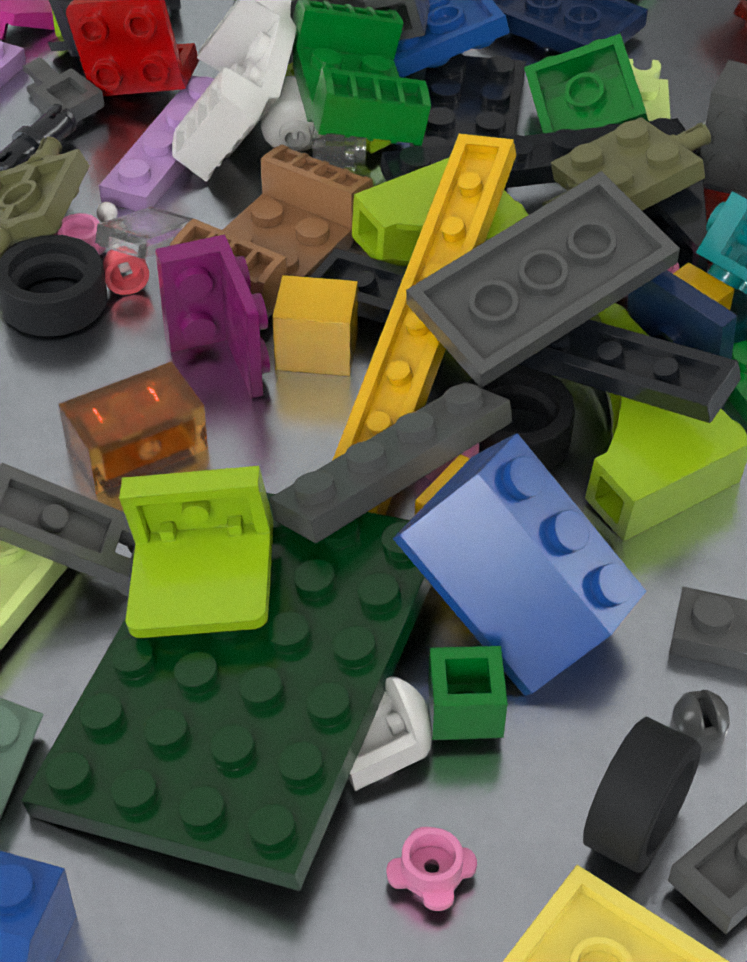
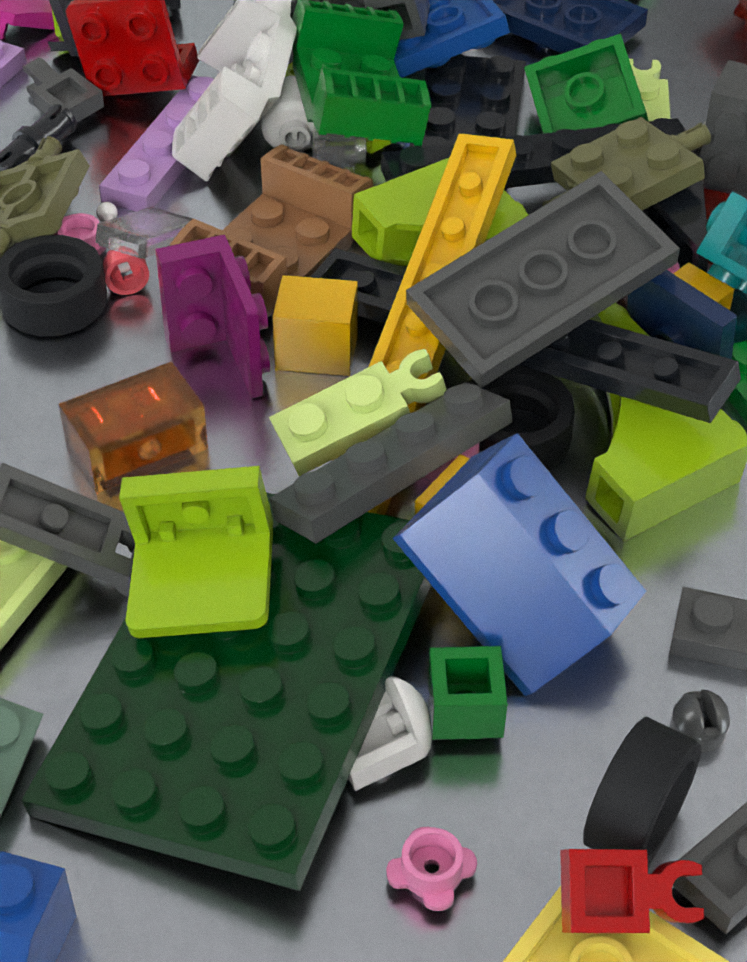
none -> yellowish green plate [269,349,447,476]
none -> red plate [560,849,704,933]

